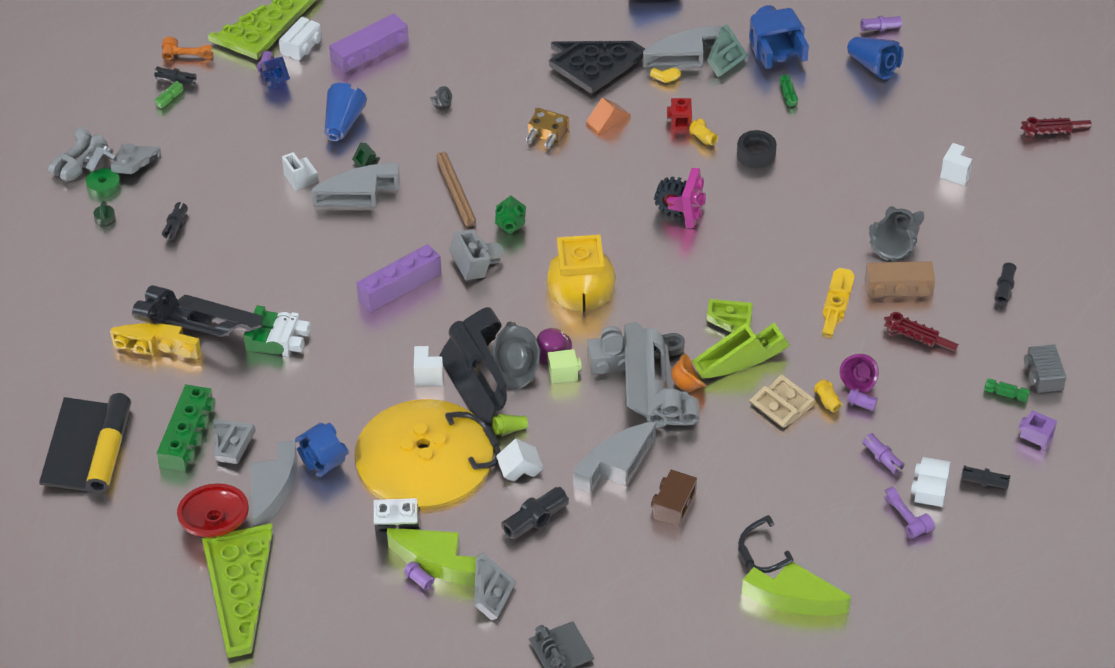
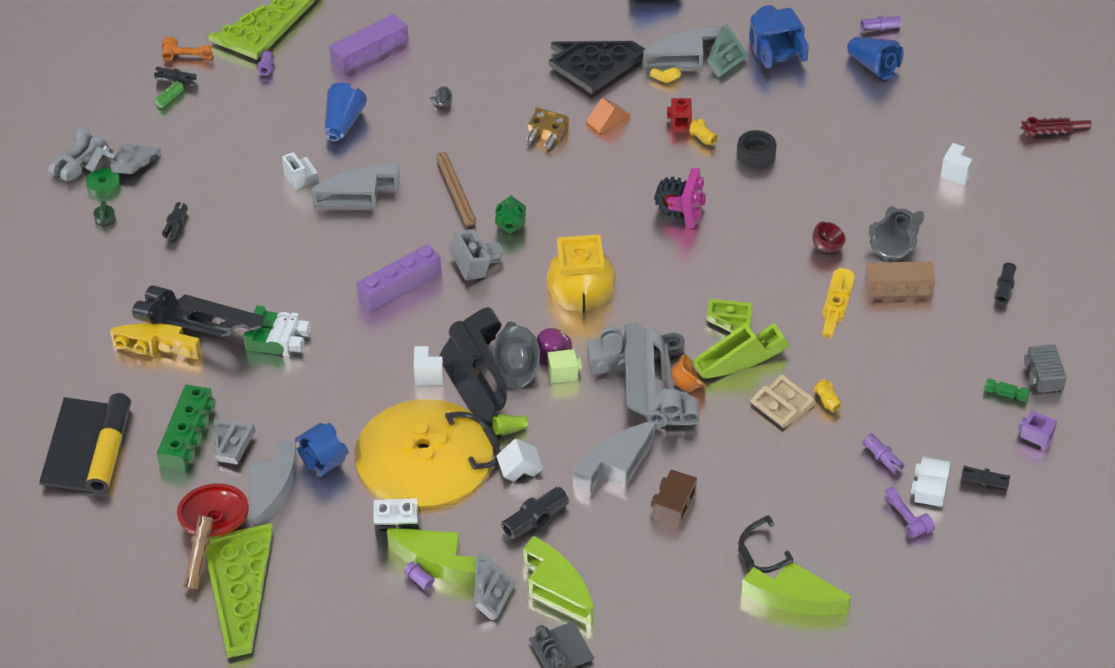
clear blue brick [260,56,290,89] -> none
white brick [279,17,322,61] -> none
dark green tile [352,142,380,167] -> none
green axle [780,74,798,107] -> none
magenta helmet [840,354,879,393] -> none
medium lavender pin [847,389,878,412] -> none
dark red piece [884,312,959,352] -> none
none -> medium nougat pin [183,516,214,590]
none -> lime slope [523,536,594,624]
none -> dark red piece [812,221,846,253]

